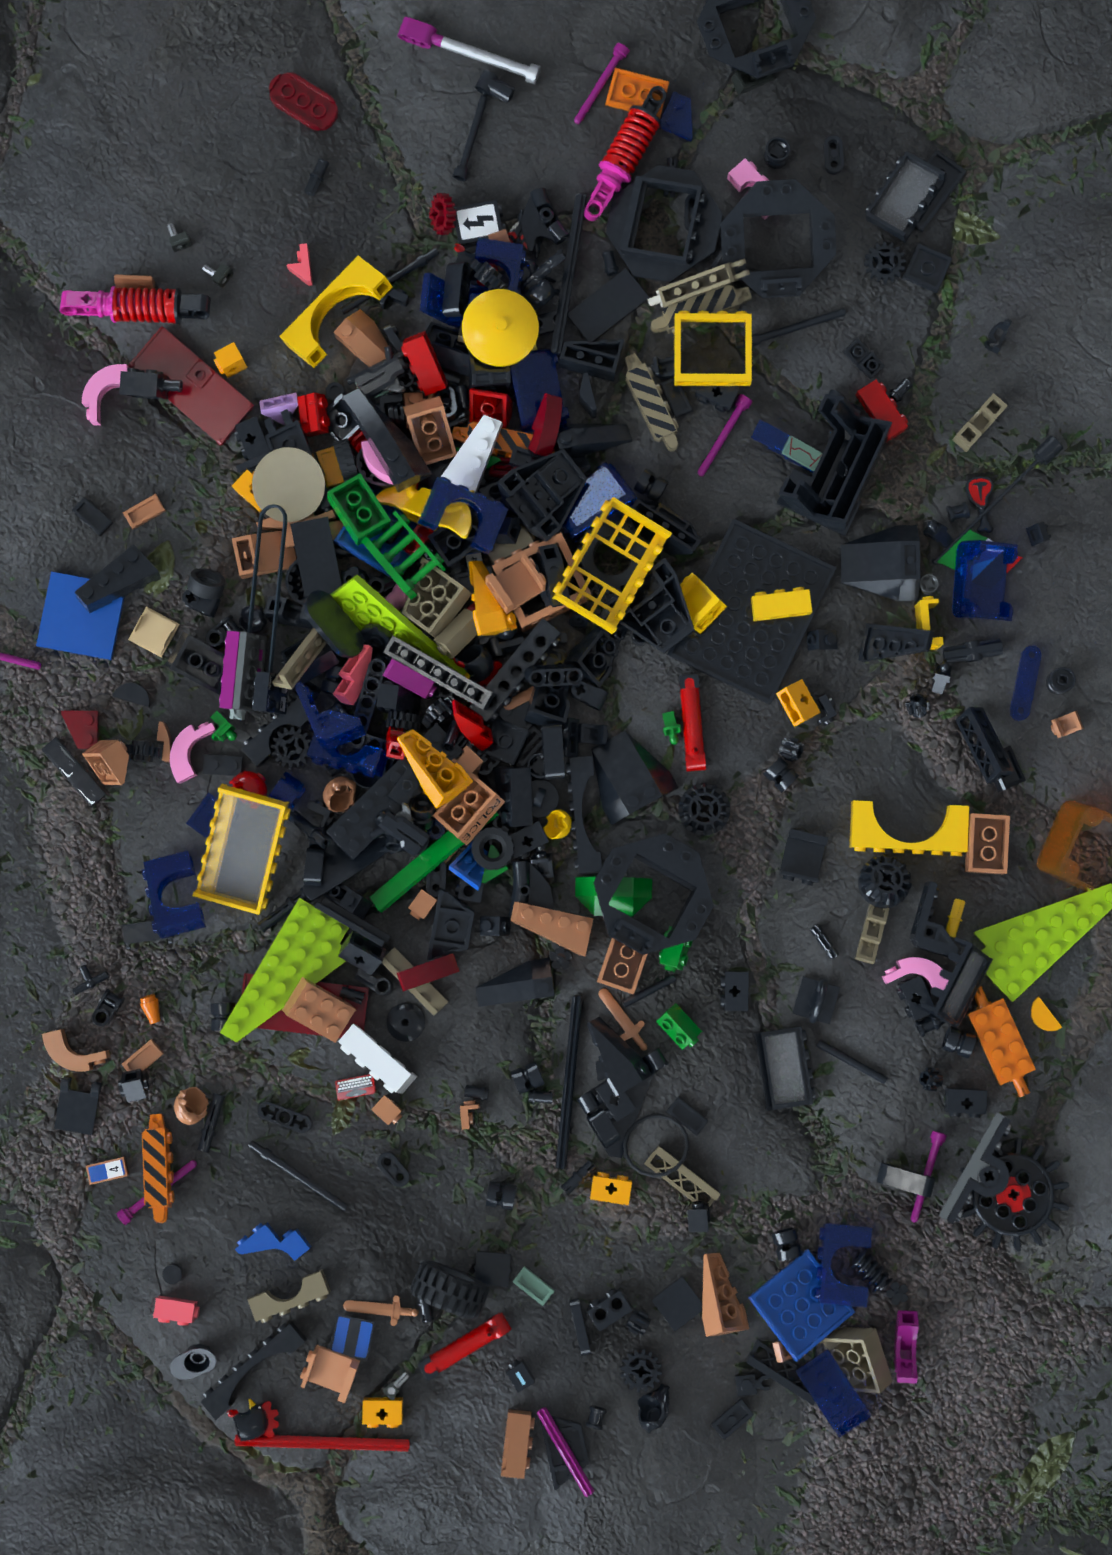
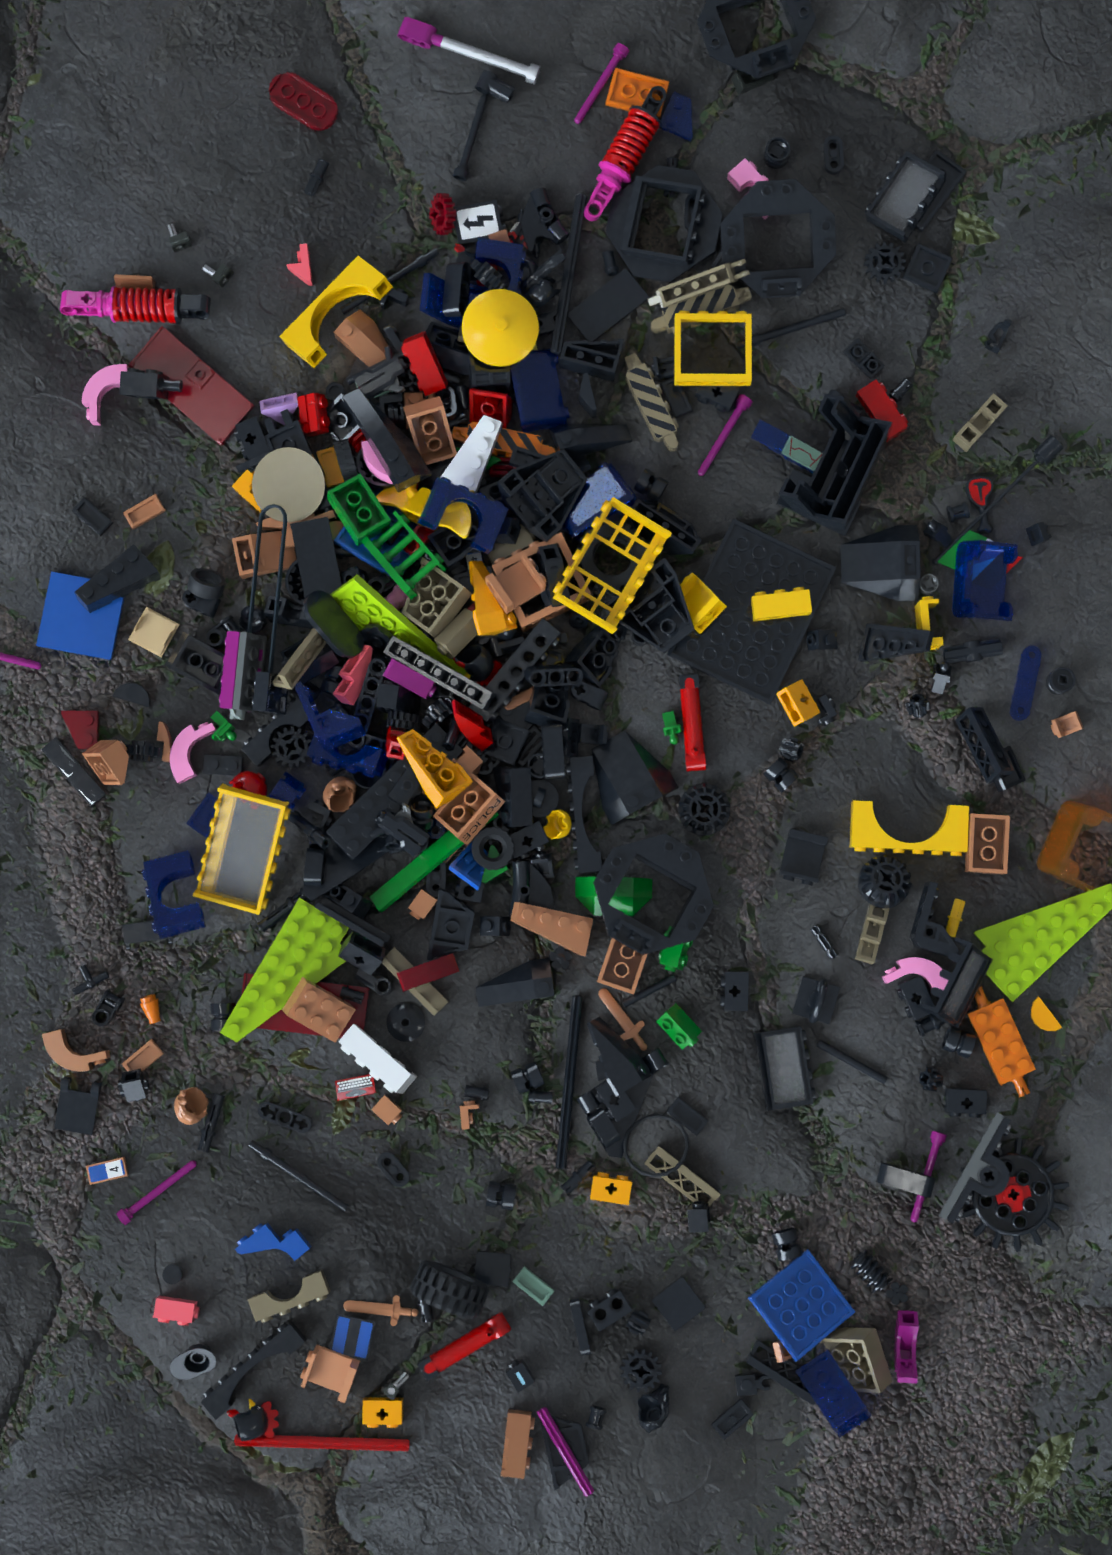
orange hinge [142,1114,175,1224] -> none
light orange brick [214,342,248,378] -> none
dark red slope [528,393,562,456] -> none
nougat wedge [702,1253,749,1337] -> none
clear blue arch [815,1223,872,1308] -> none

